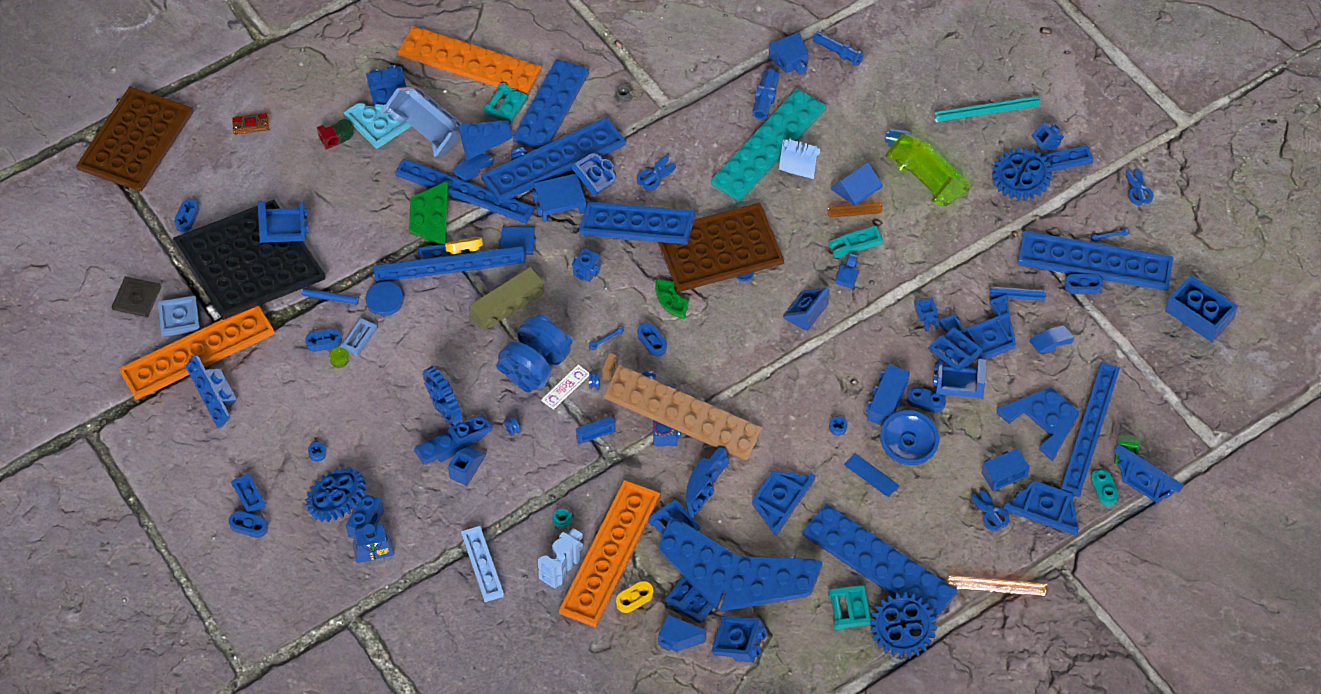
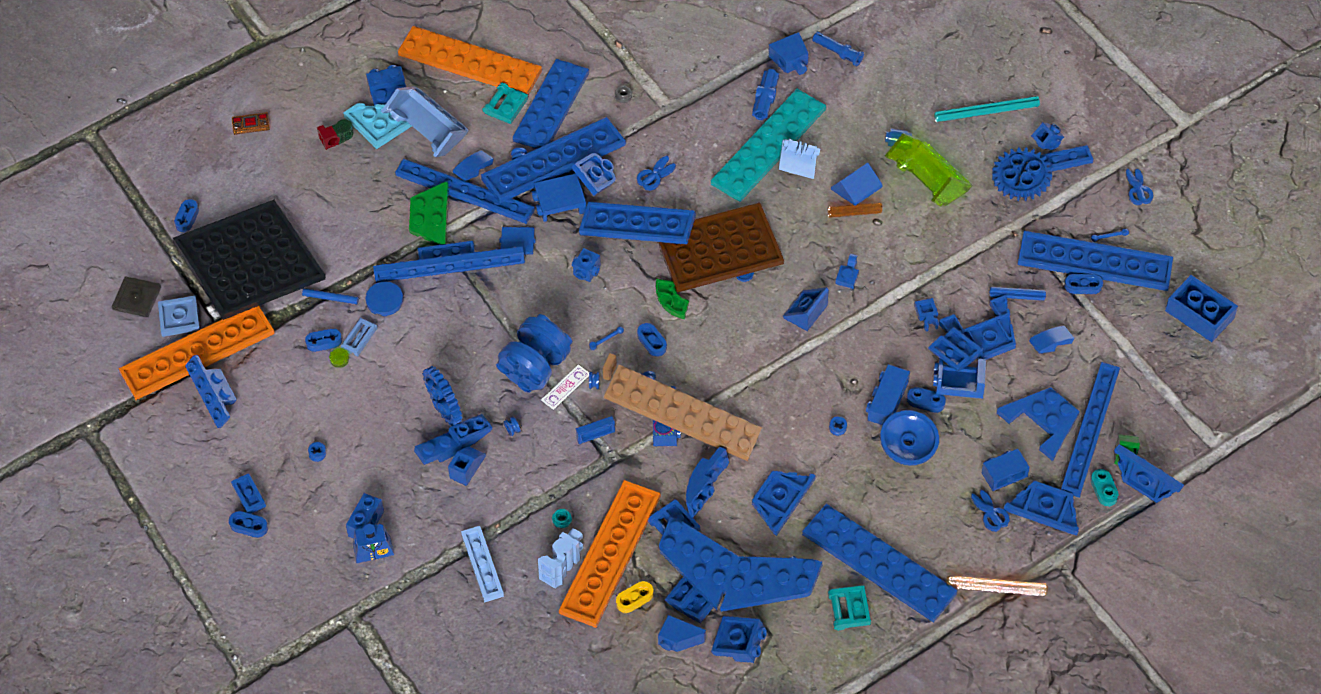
reddish brown plate [76,86,194,192] -> none
blue panel [258,201,308,243] -> none
blue gear [305,466,367,523] -> none
yellow plate [445,237,483,255] -> none
blue wing [458,120,513,161] -> none
olive brick [469,267,544,331] -> none
teal hinge [828,226,883,258] -> none
blue sticker [844,454,899,497] -> none
blue gear [870,592,937,659] -> none

